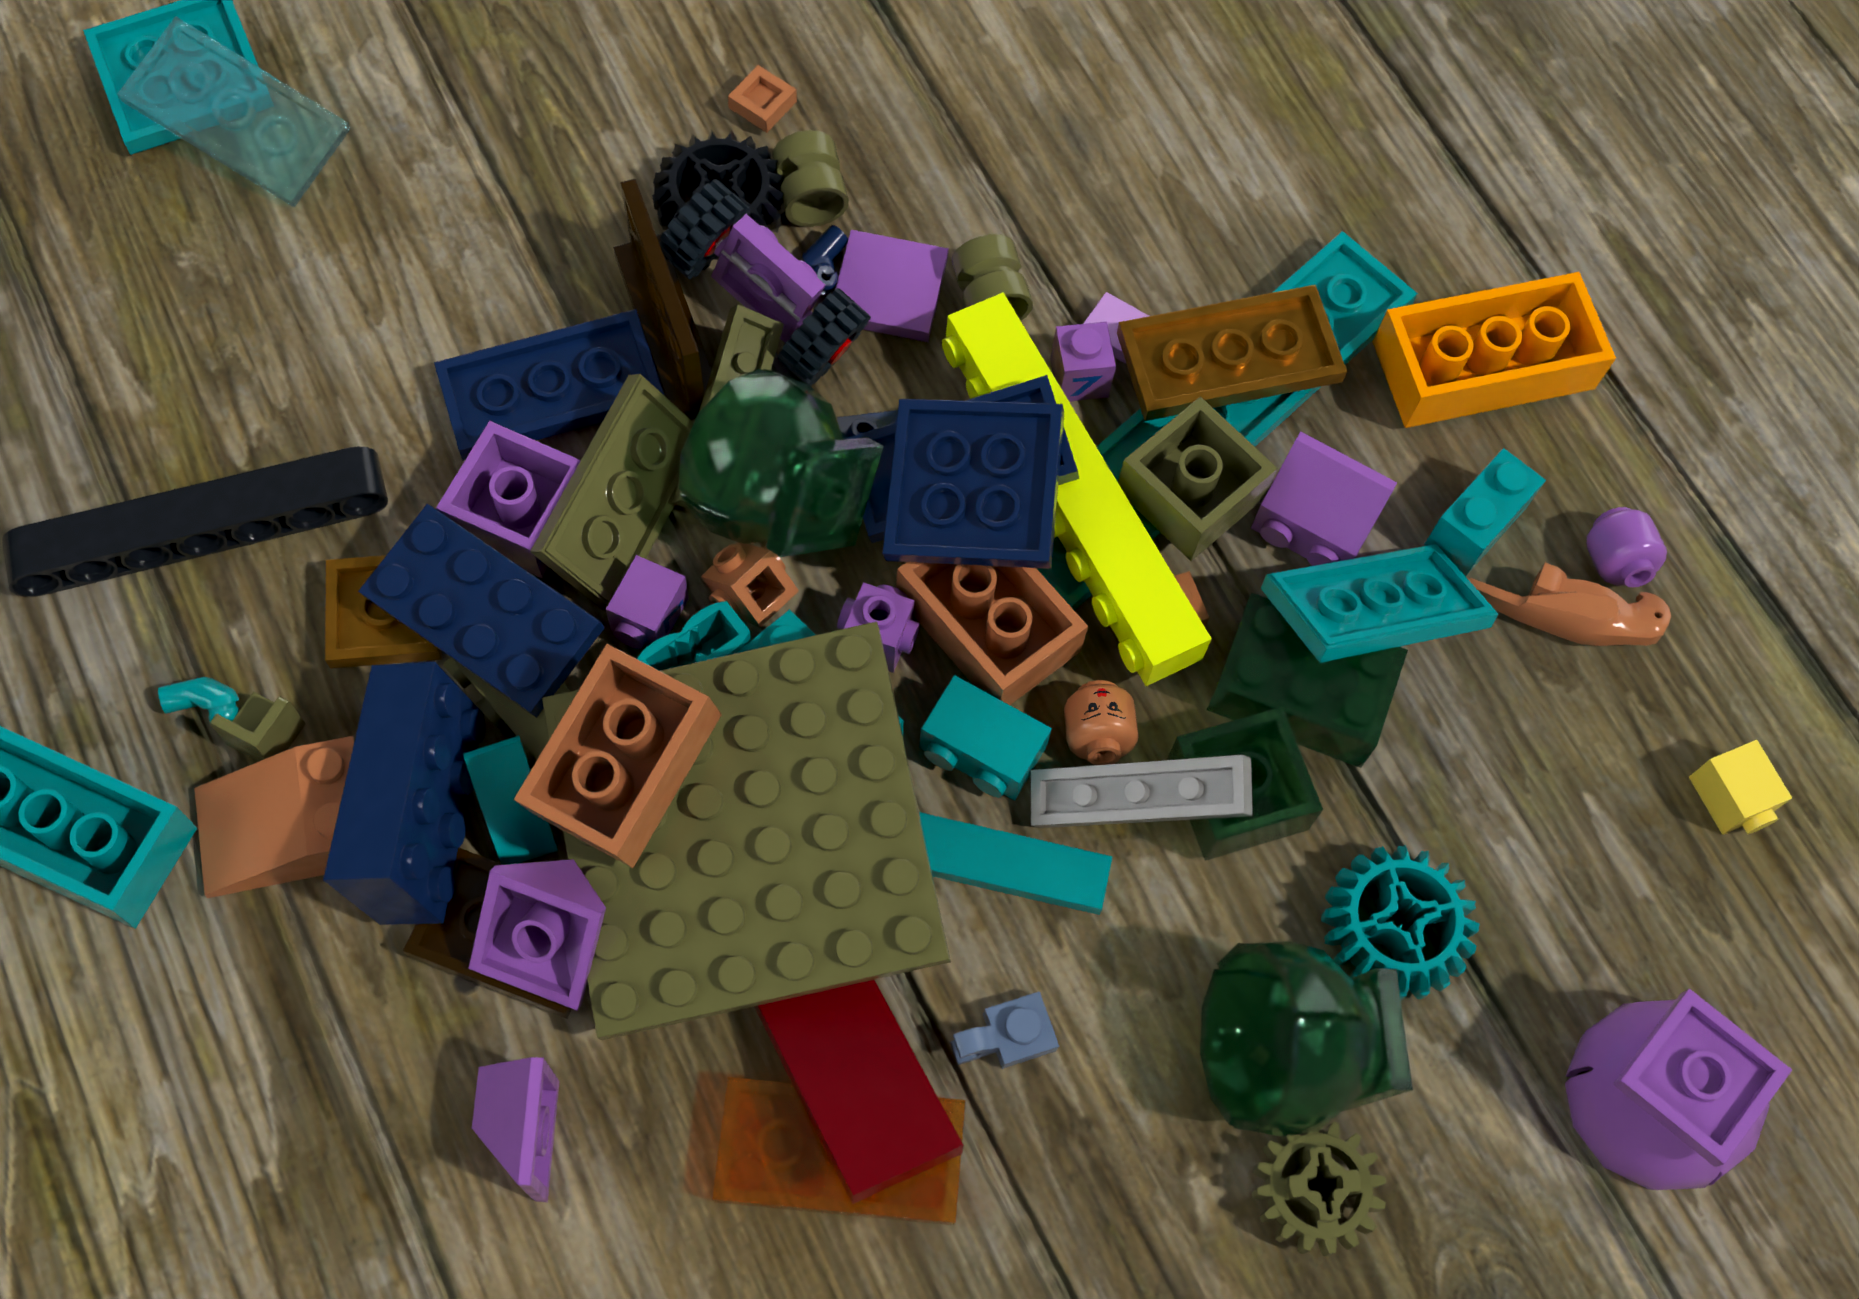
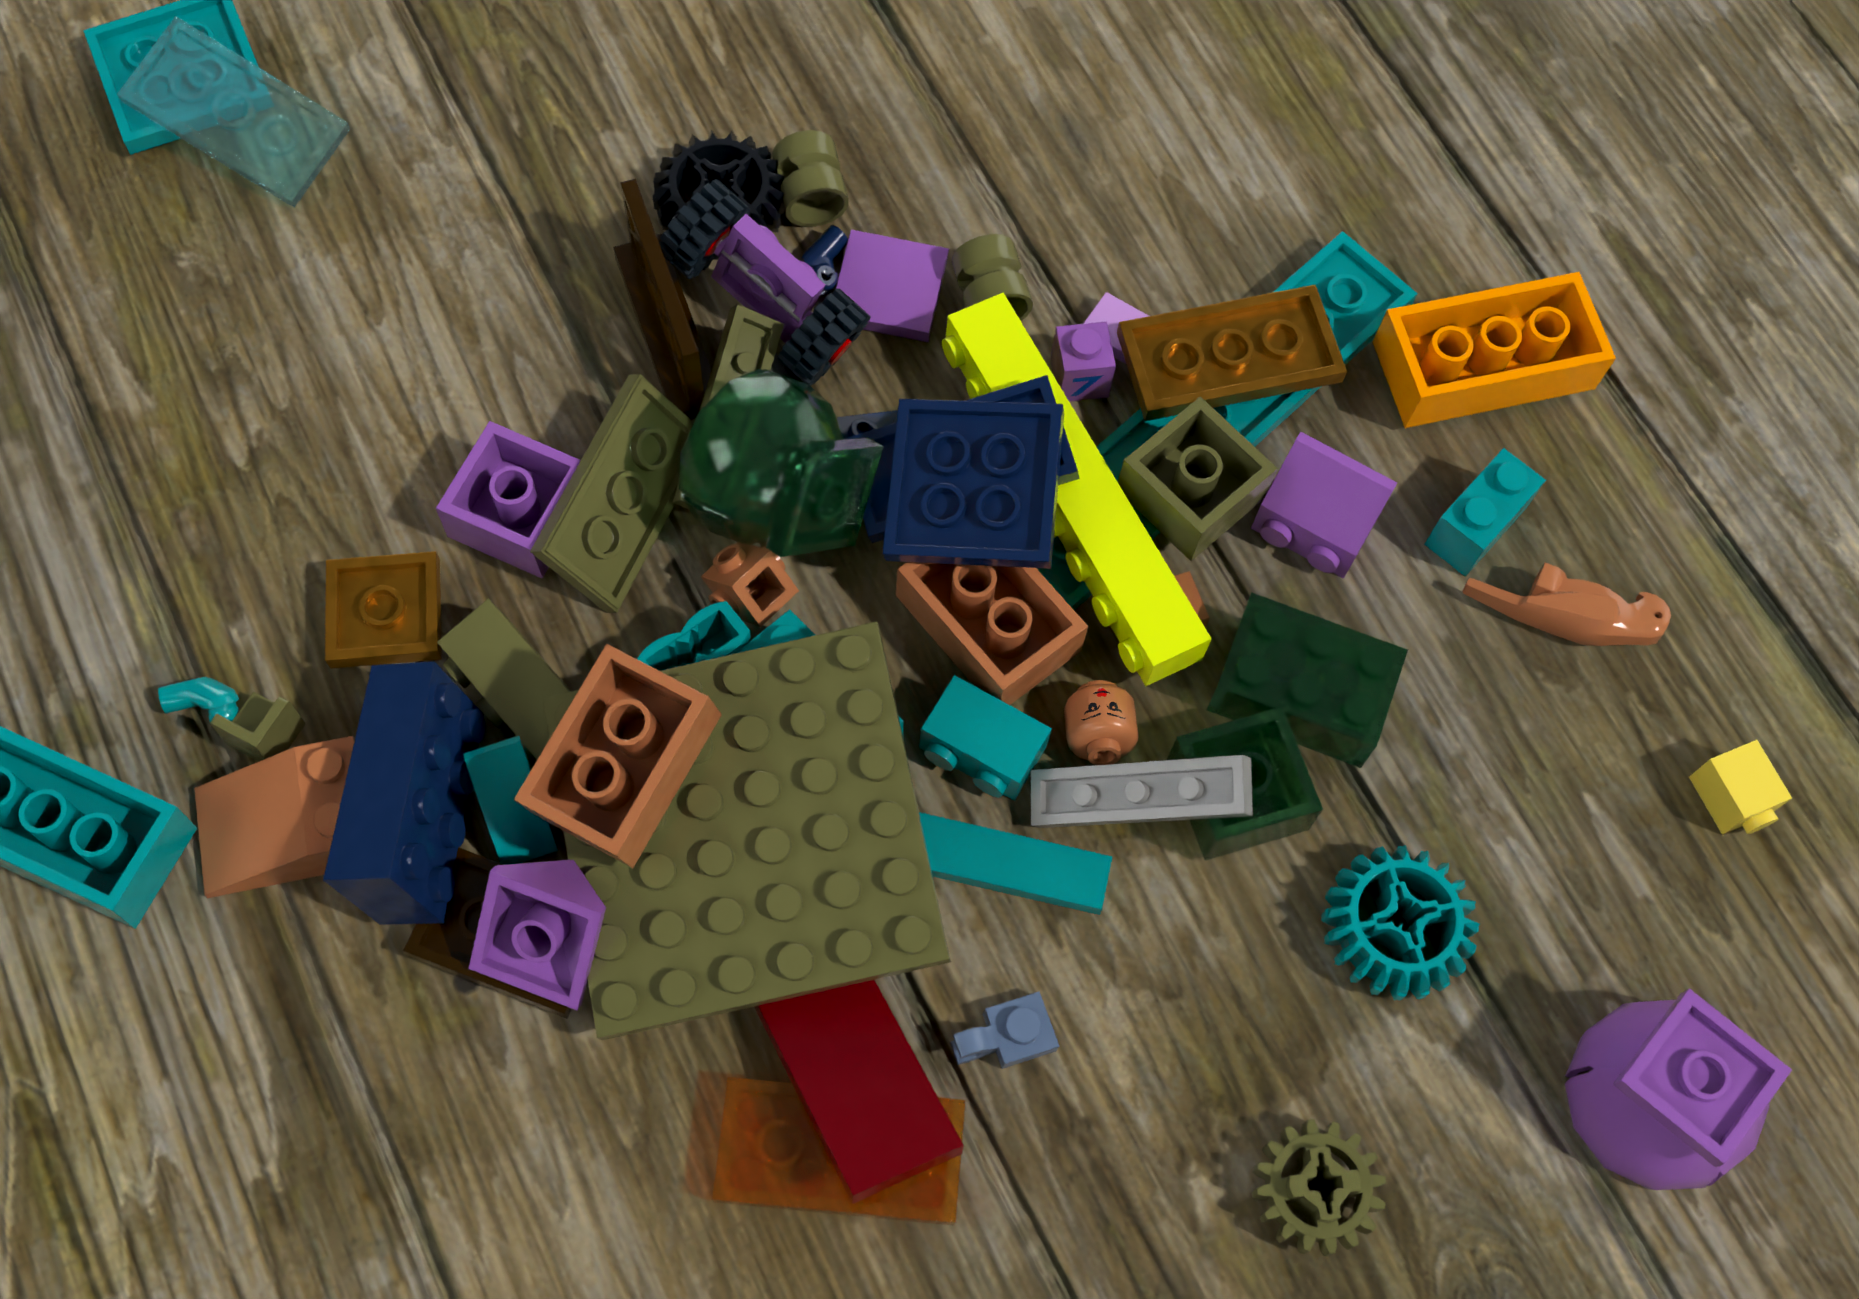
black beam [2,446,388,597] -> none
dark blue plate [358,504,605,718] -> none
dark blue plate [434,309,664,461] -> none
medium lavender slope [472,1057,559,1202] -> none
medium lavender brick [606,555,689,649] -> none
nougat plate [728,65,797,133] -> none
medium lavender brick [837,582,920,673] -> none
clear green plate [1200,941,1413,1137] -> none
teal tile [1260,544,1498,663] -> none
medium lavender head [1586,507,1667,588] -> none

